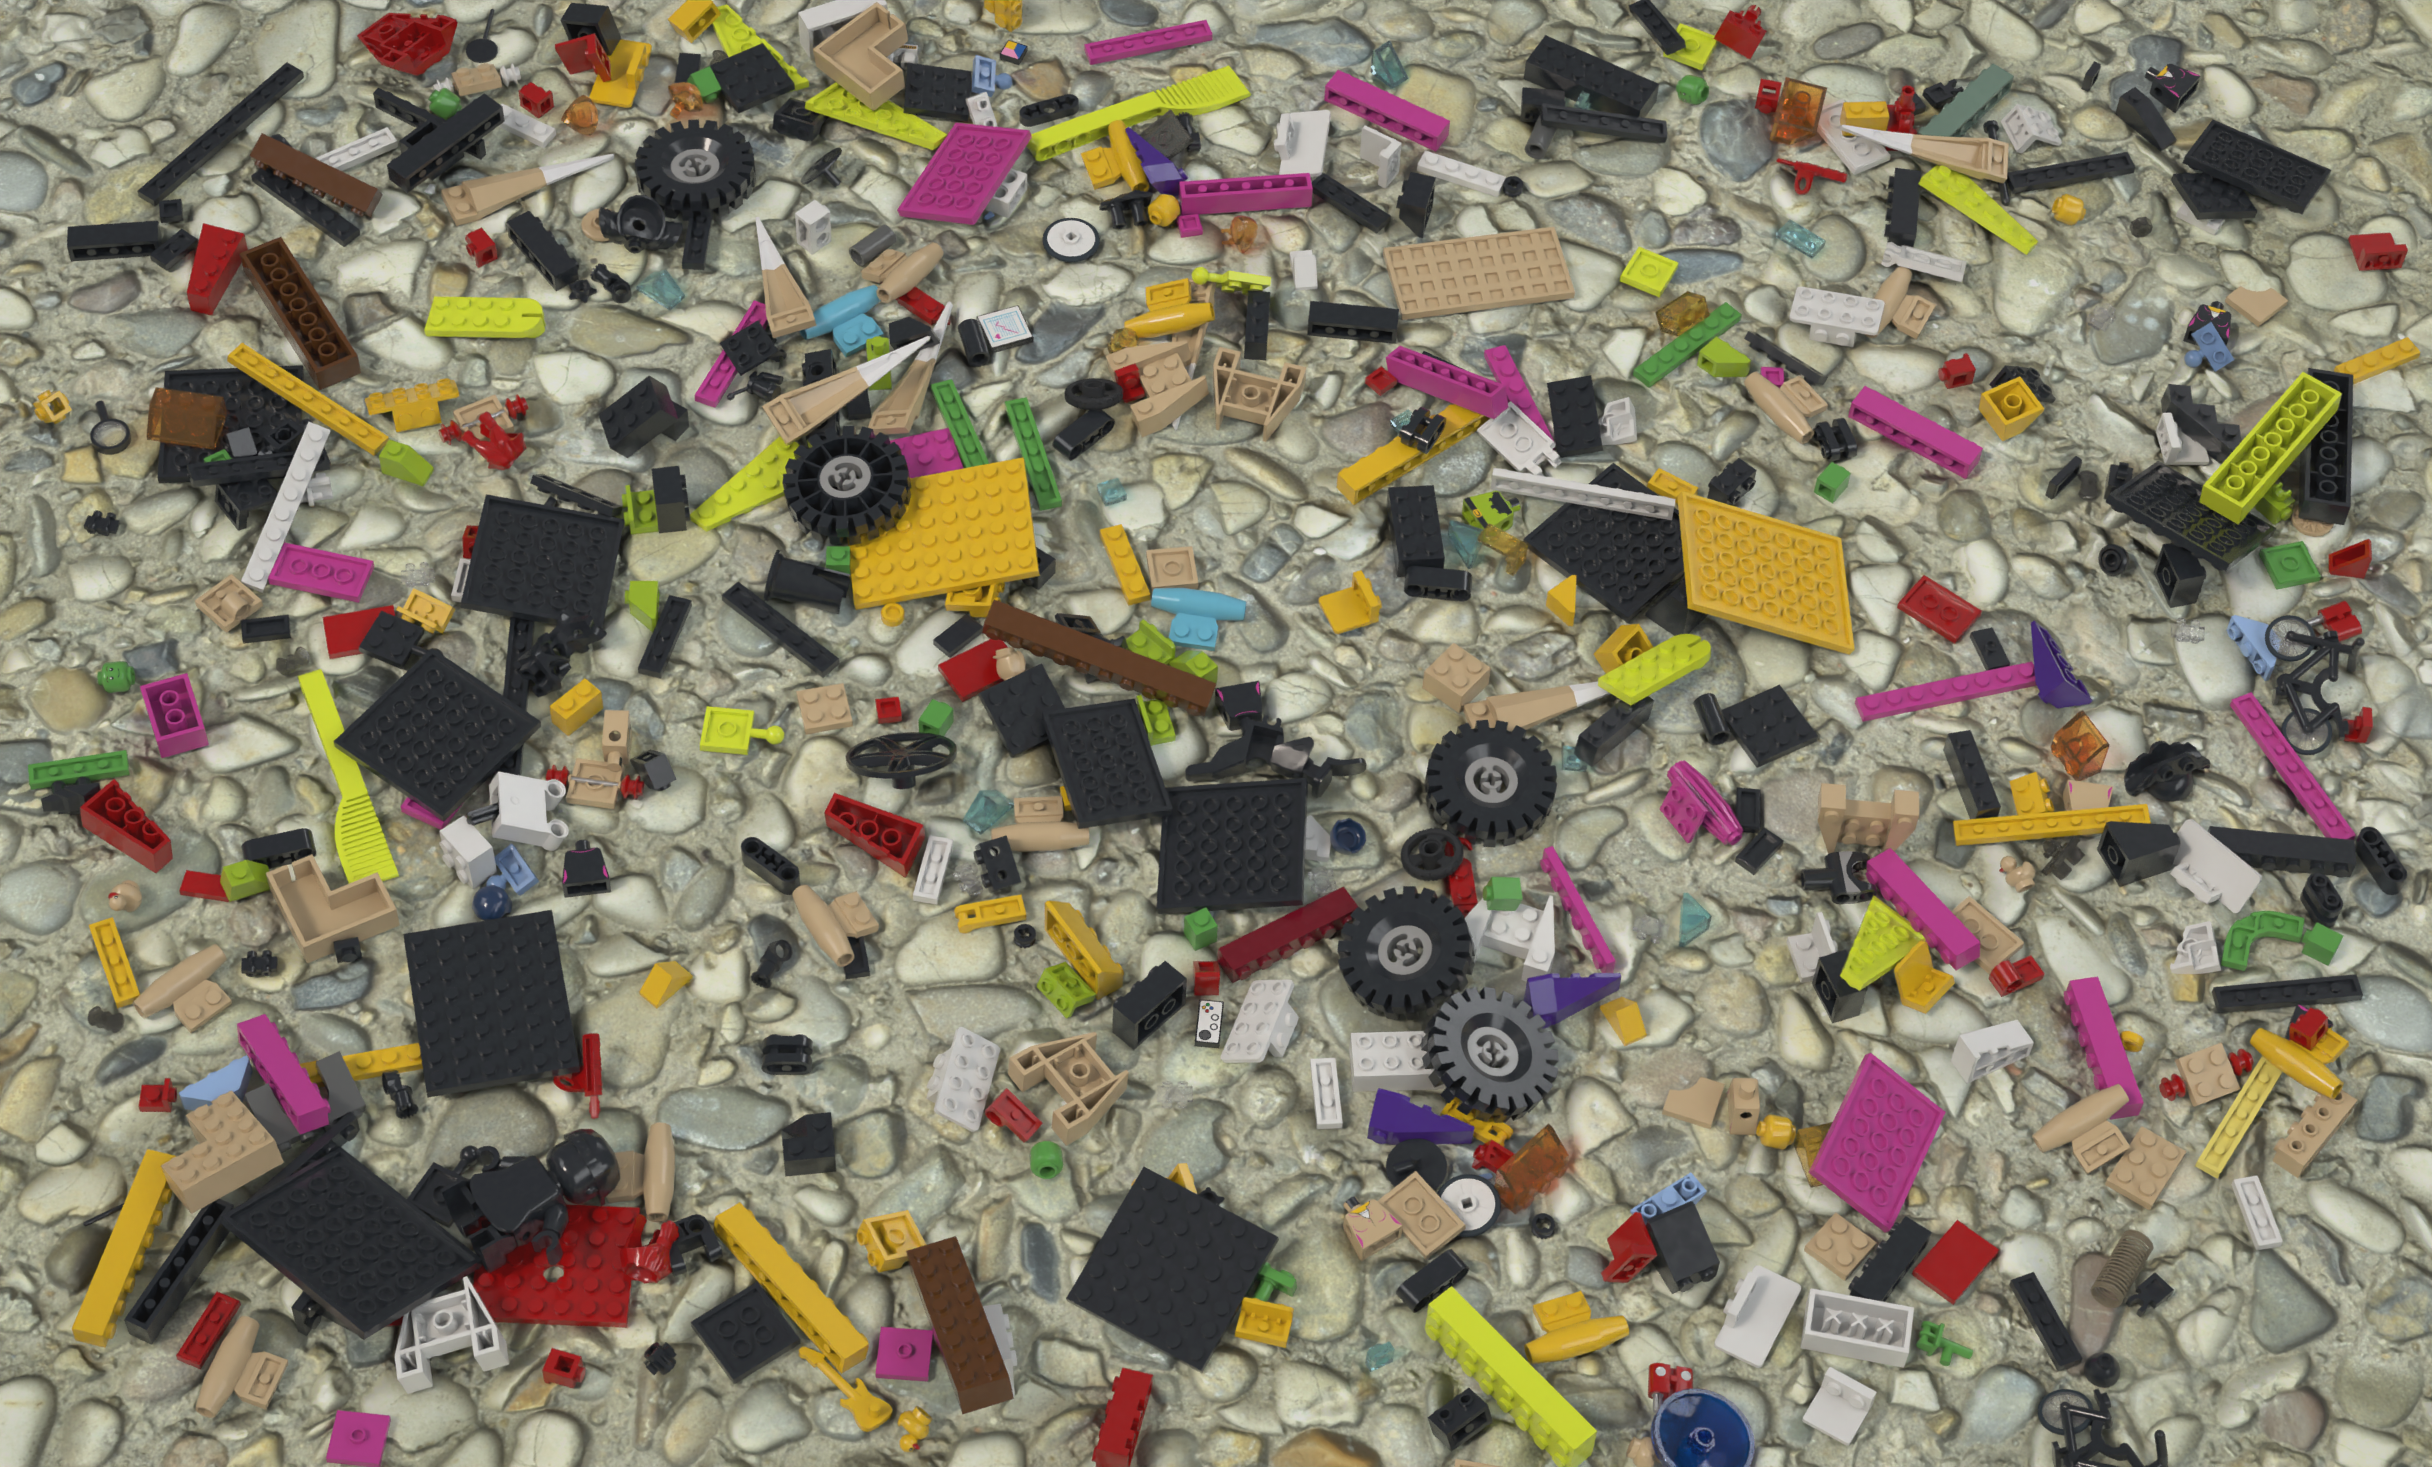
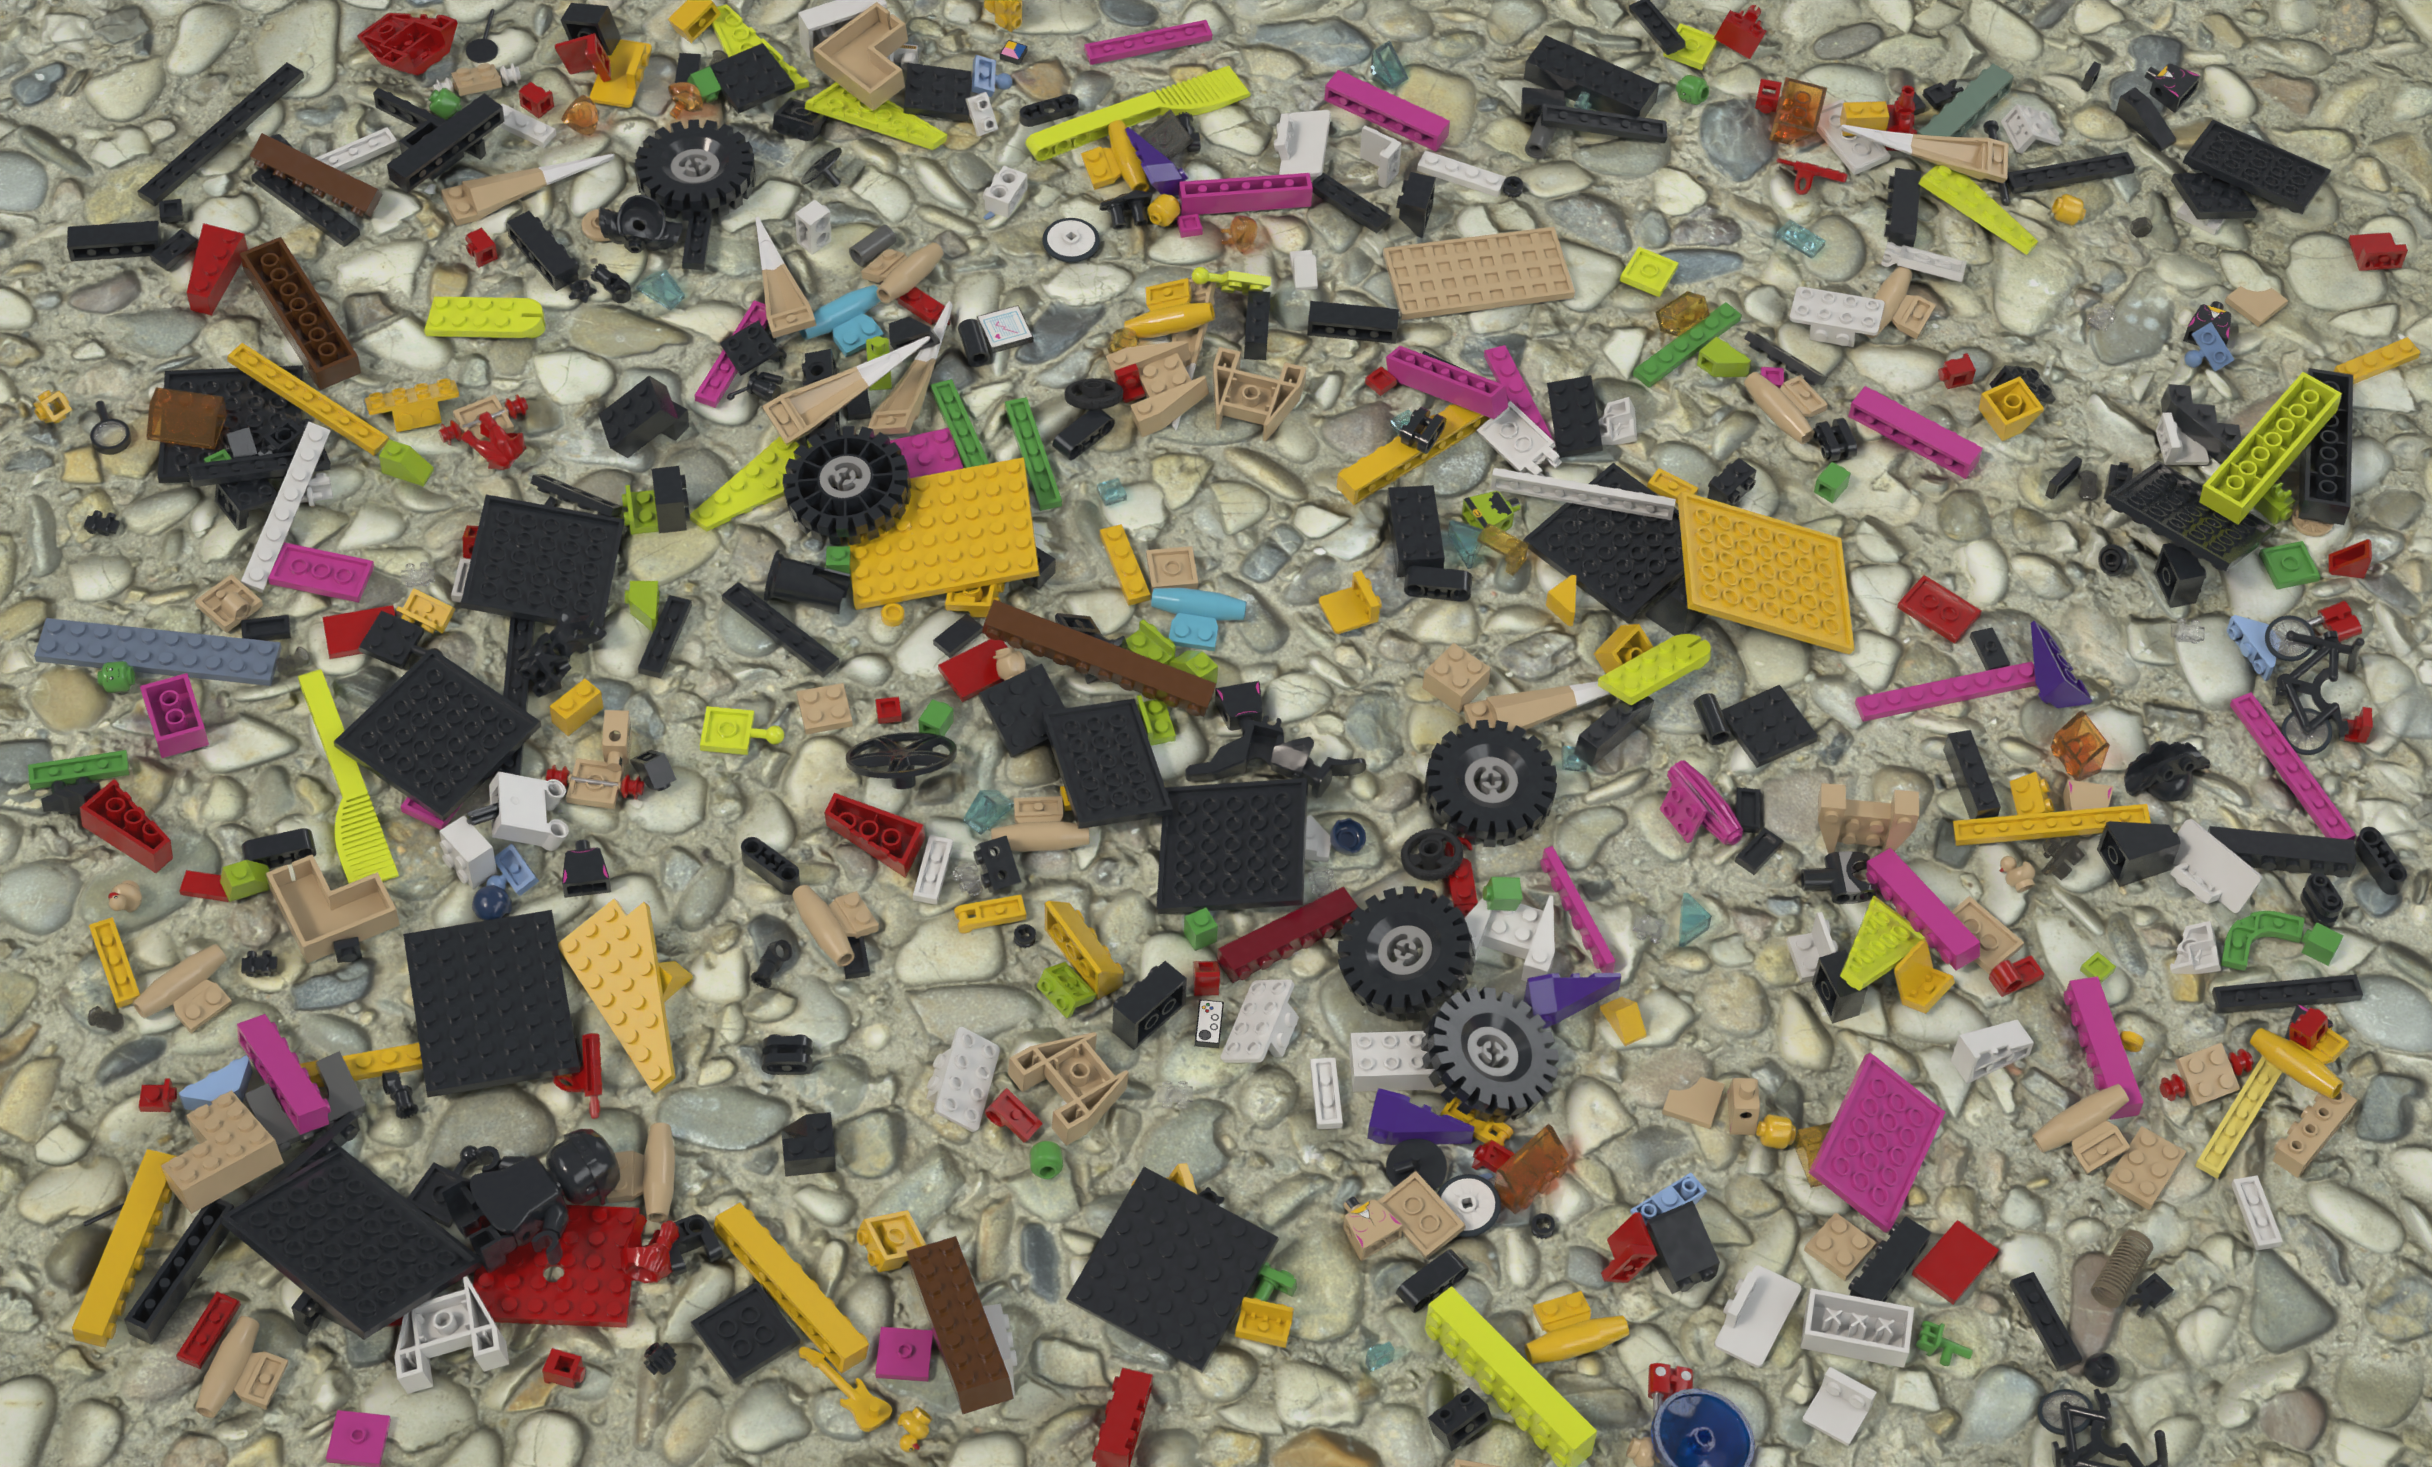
dark pink plate [897,123,1032,225] -> none
none -> sand blue plate [34,618,282,686]
none -> yellow wing [558,899,676,1093]
none -> lime plate [2080,951,2116,983]

